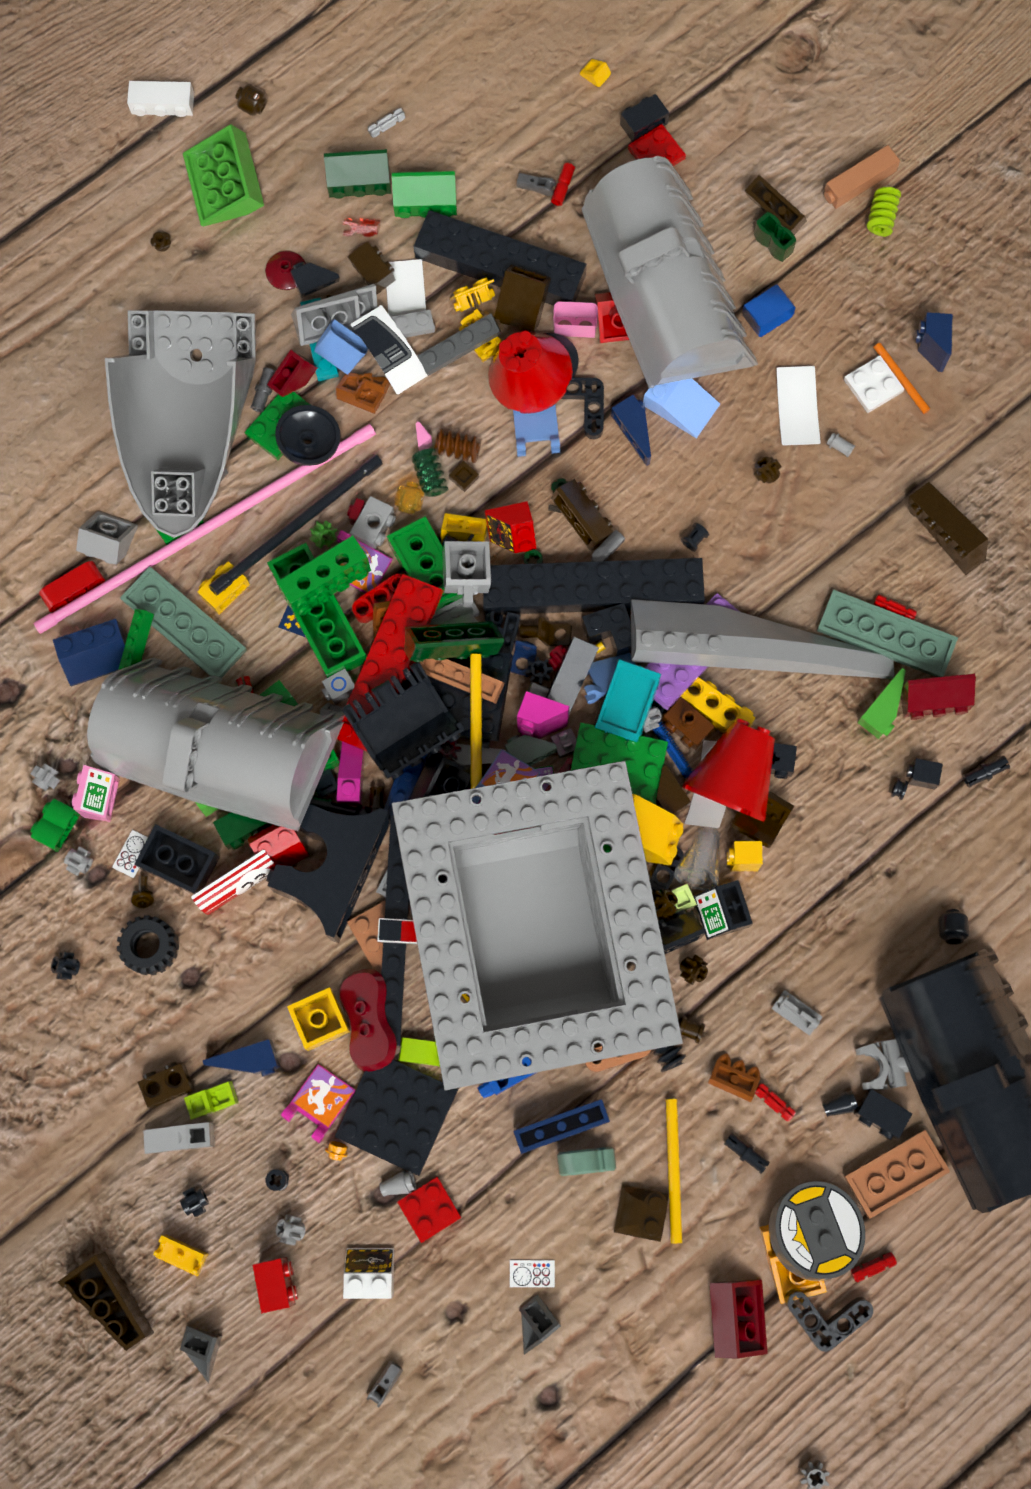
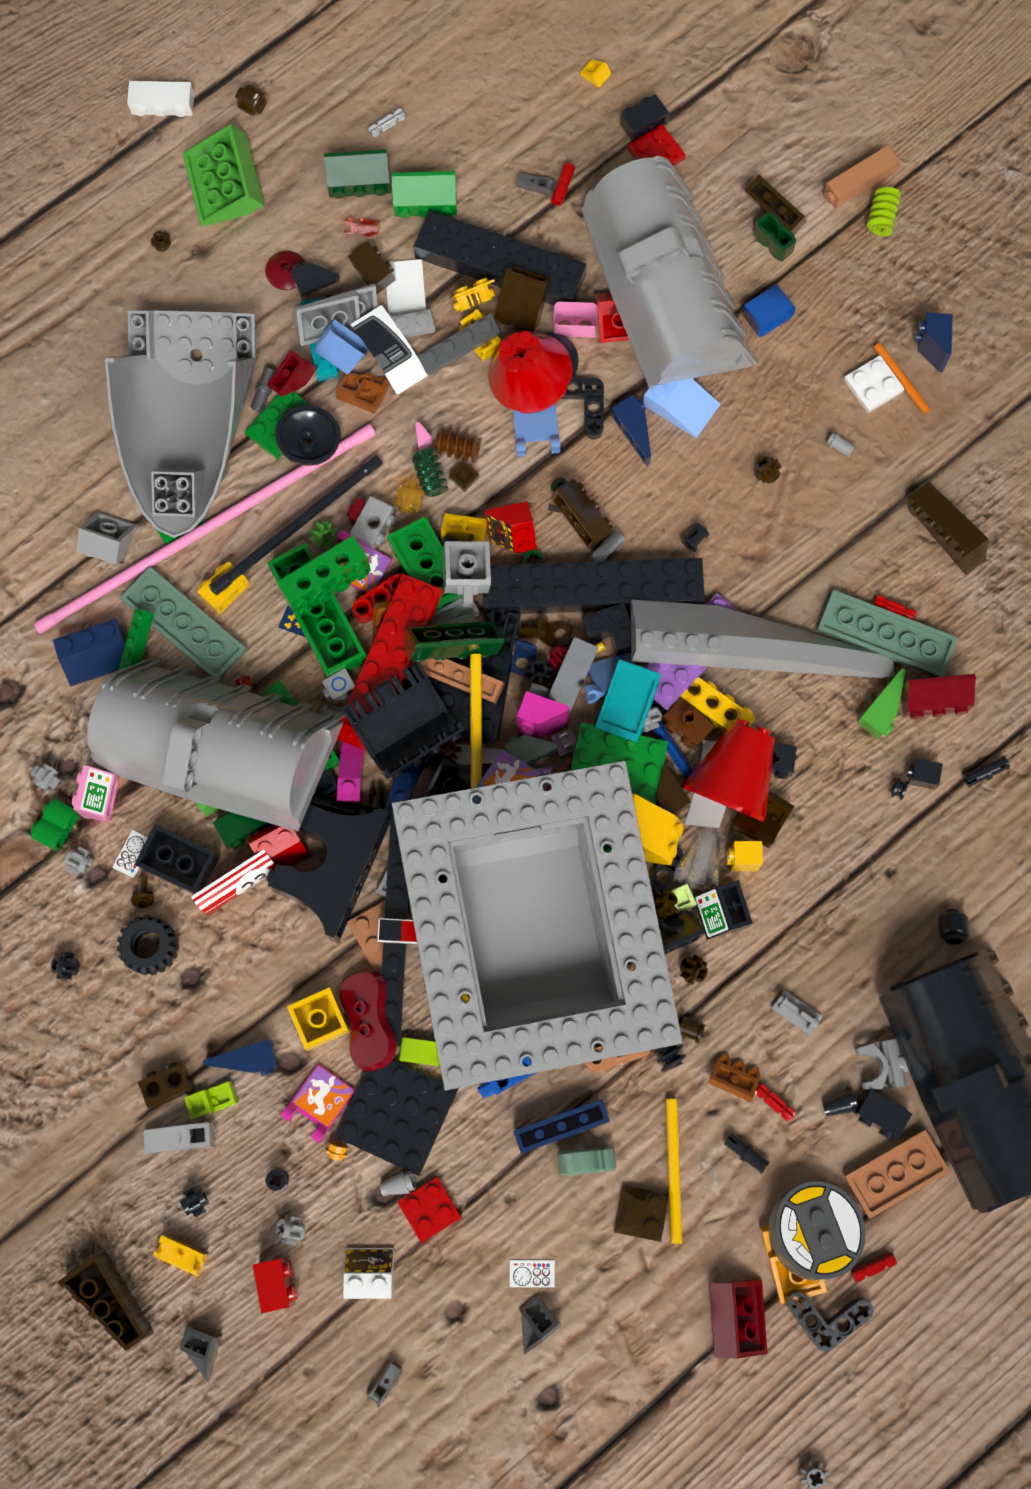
red beam [39,561,105,613] -> none
white sticker [777,366,821,445] -> none

